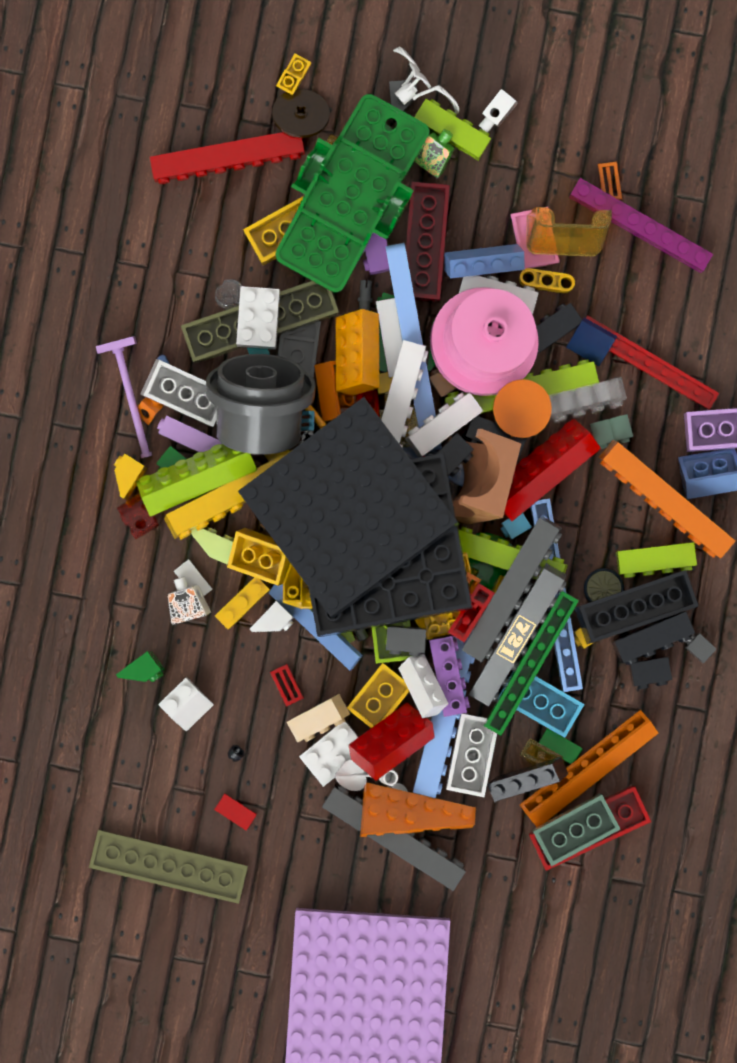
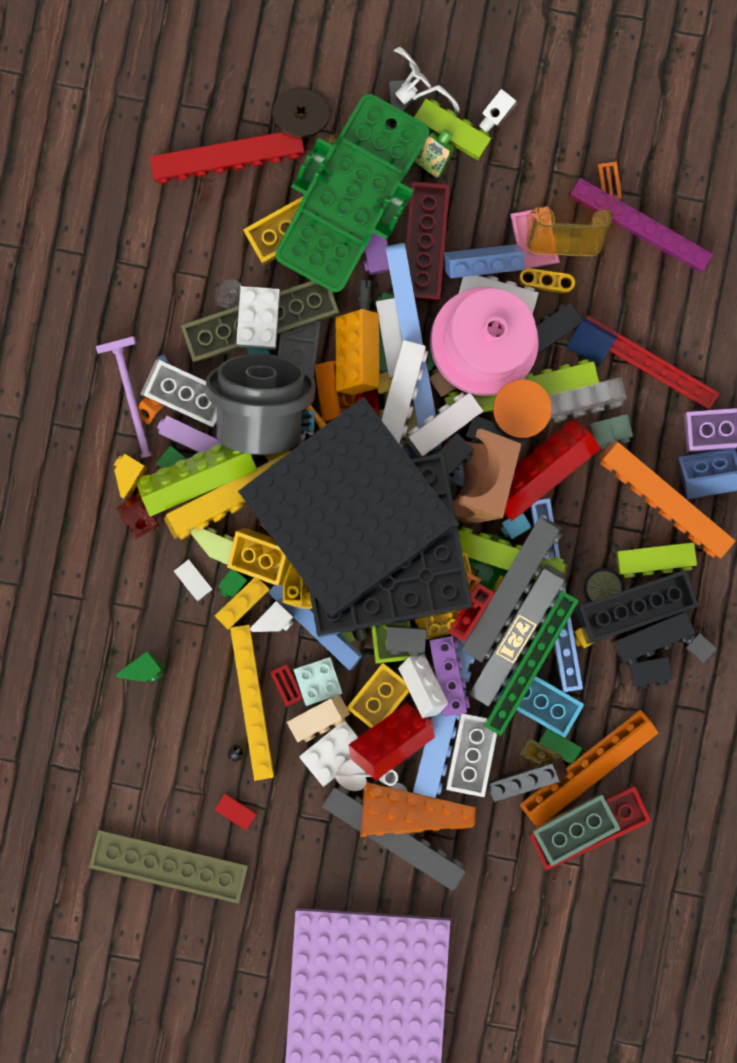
white slope [158,677,214,732] -> none
torso [168,577,211,625] -> none
yellow slope [276,54,312,95] -> none
none -> green brick [218,569,248,599]
none -> yellow brick [230,625,274,781]
none -> light aqua brick [294,657,343,706]

